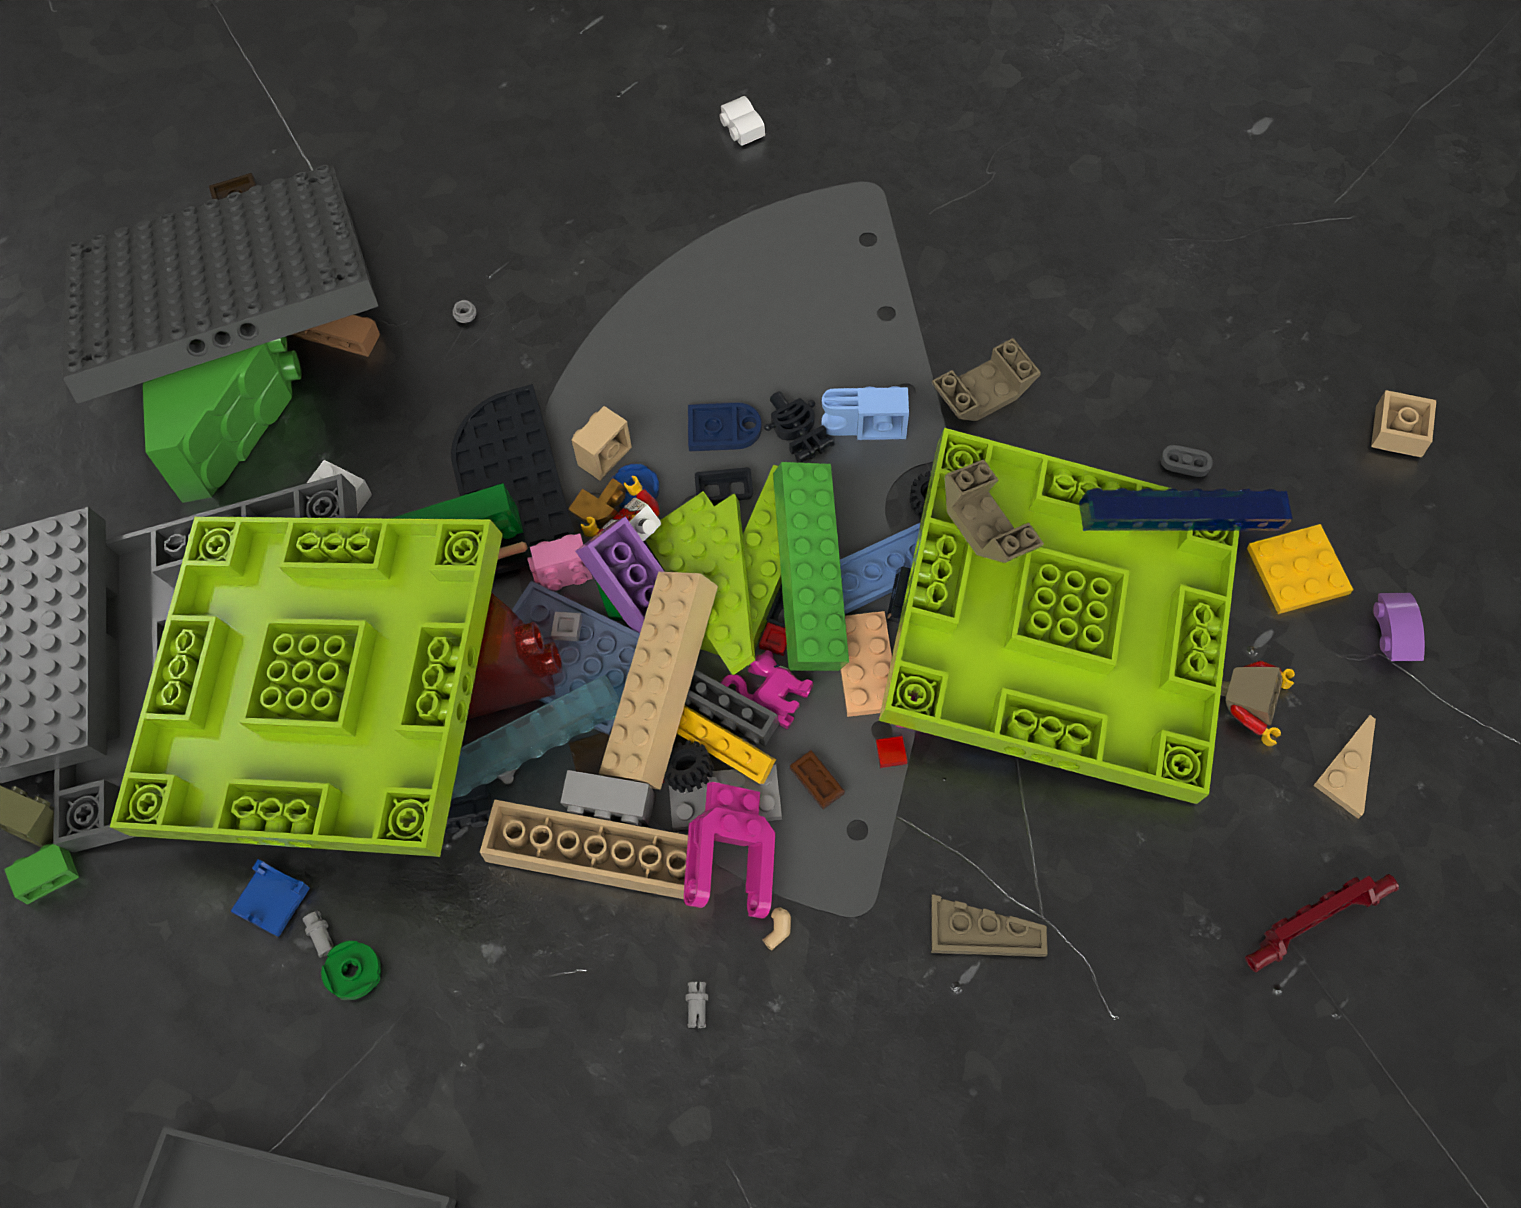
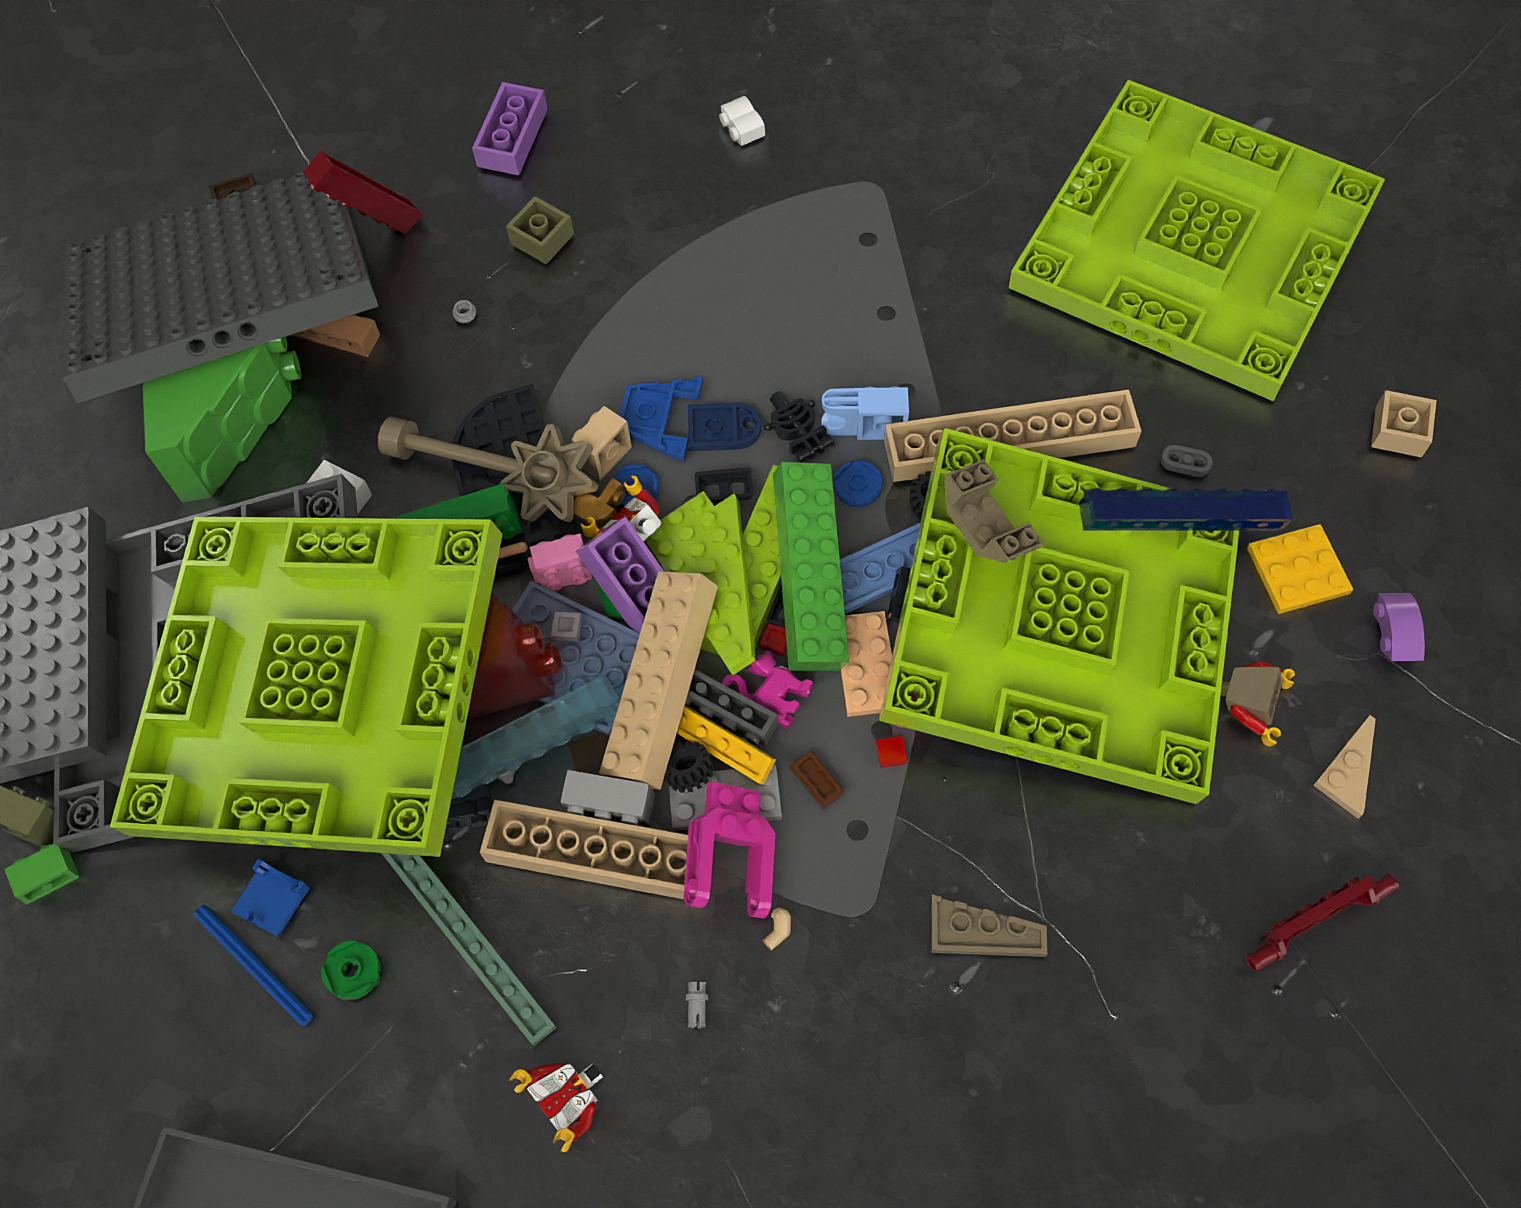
light grey pin [302,911,335,958] -> none
dark tan slope [932,338,1041,421] -> none
none -> blue axle [194,905,314,1026]
none -> dark red brick [303,150,423,234]
none -> dark tan piece [378,417,598,522]
none -> sand green plate [382,853,557,1047]
none -> medium lavender brick [472,82,548,175]
none -> olive brick [506,196,574,264]
none -> torso [509,1063,603,1152]
none -> blue wing [619,376,703,462]
none -> blue tile [833,460,883,507]
none -> tan brick [884,390,1142,482]
none -> lime brick [1008,80,1385,401]

